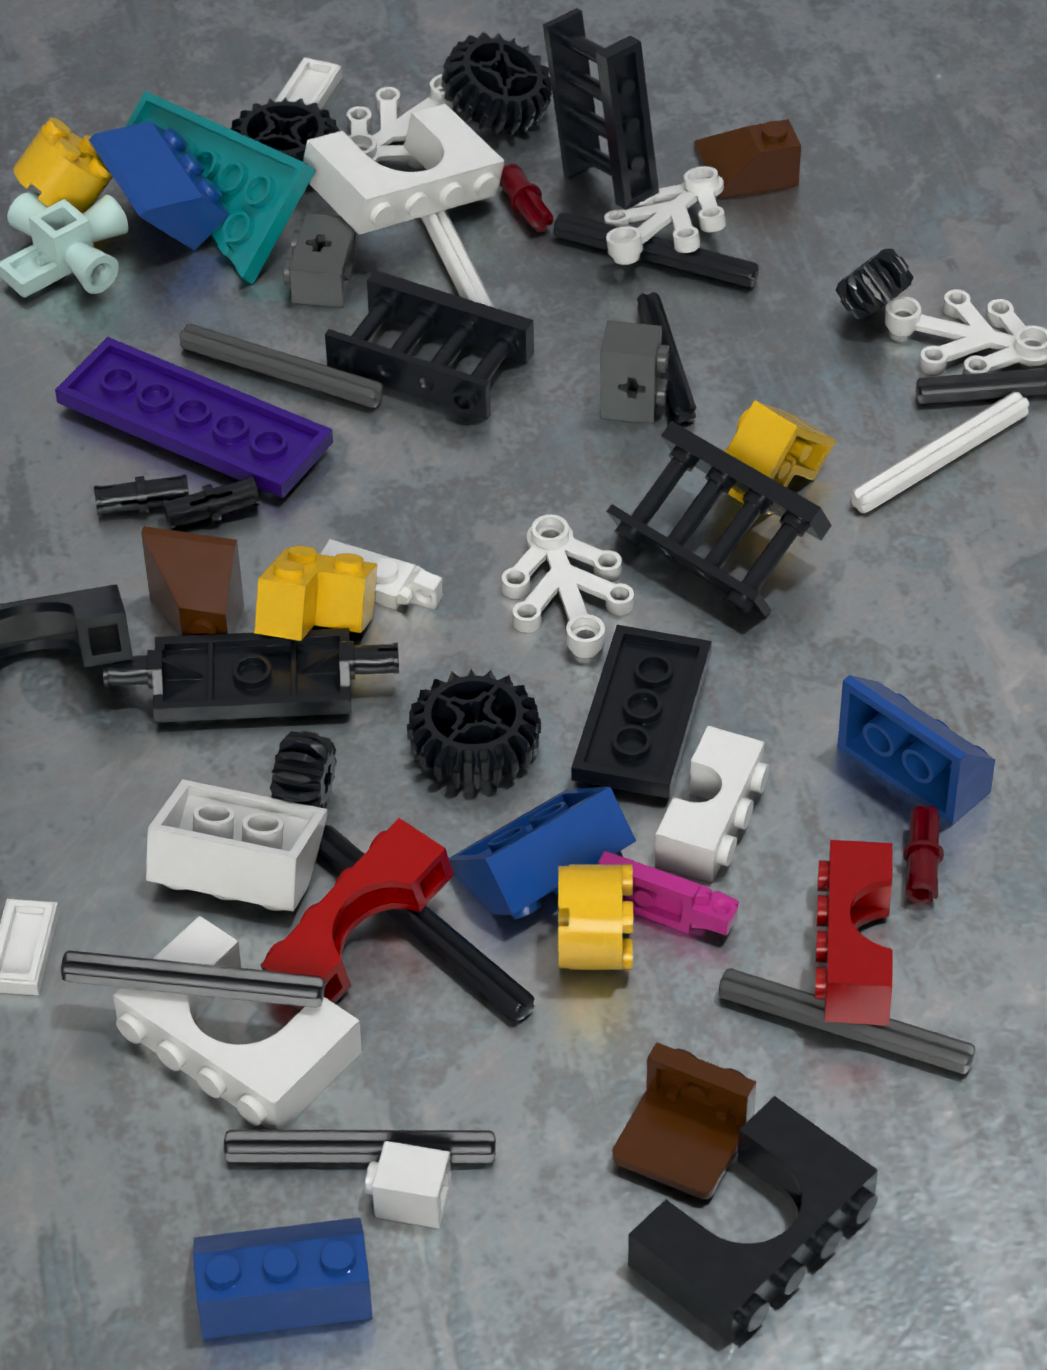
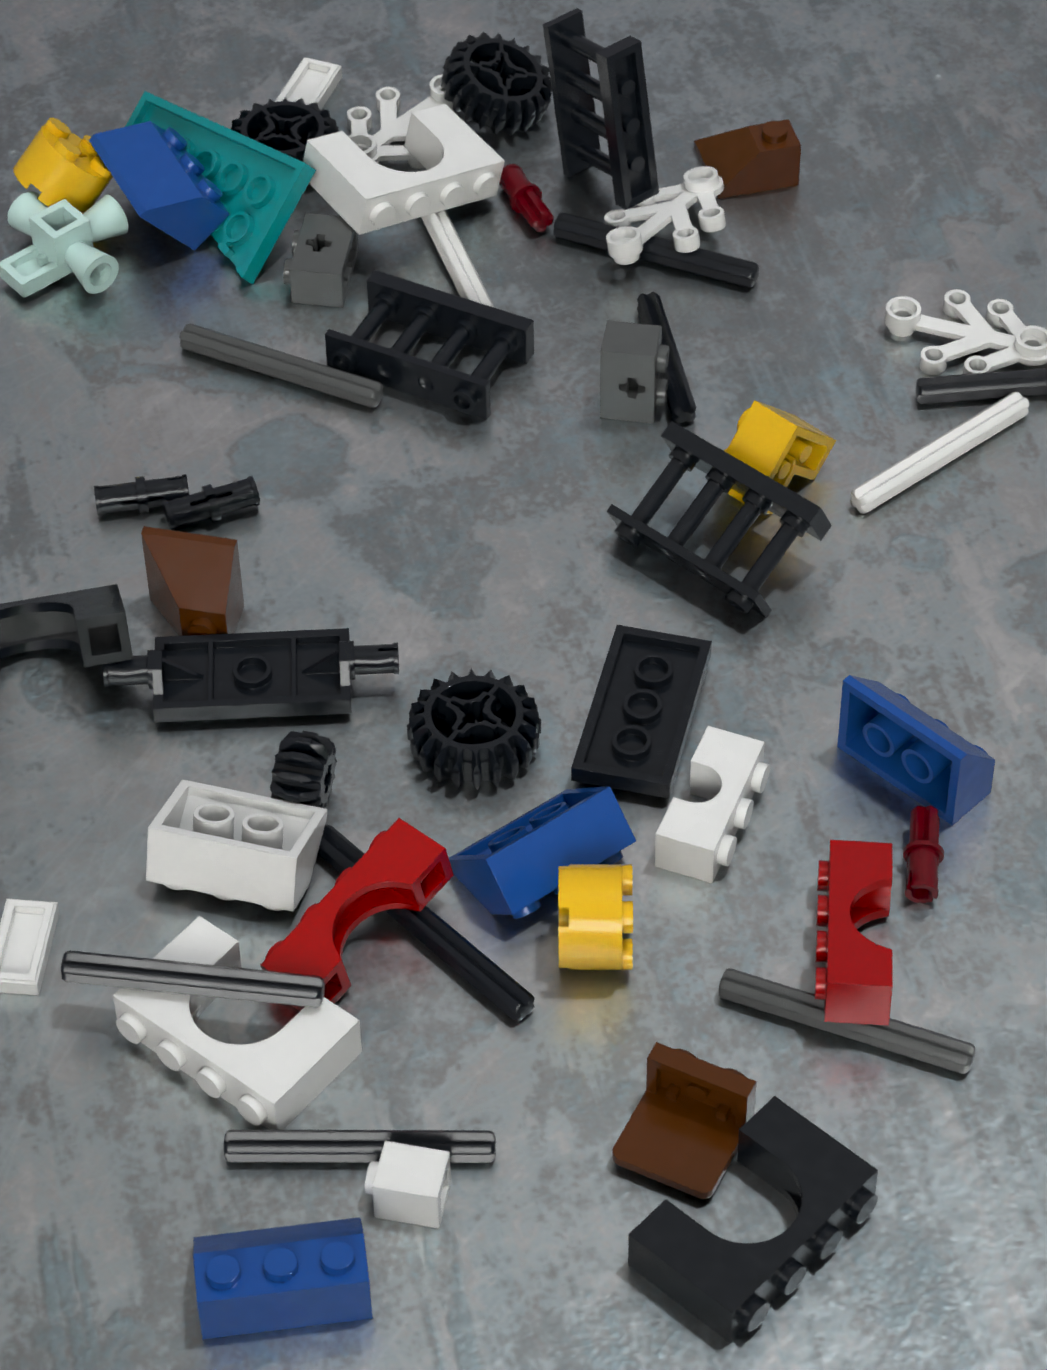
dark purple plate [55,337,333,498] -> none
yellow brick [254,546,378,641] -> none
white hinge [320,539,443,610] -> none
white plant [501,514,634,659] -> none
dark pink hinge [598,851,739,936] -> none
black gear [835,248,914,319] -> none

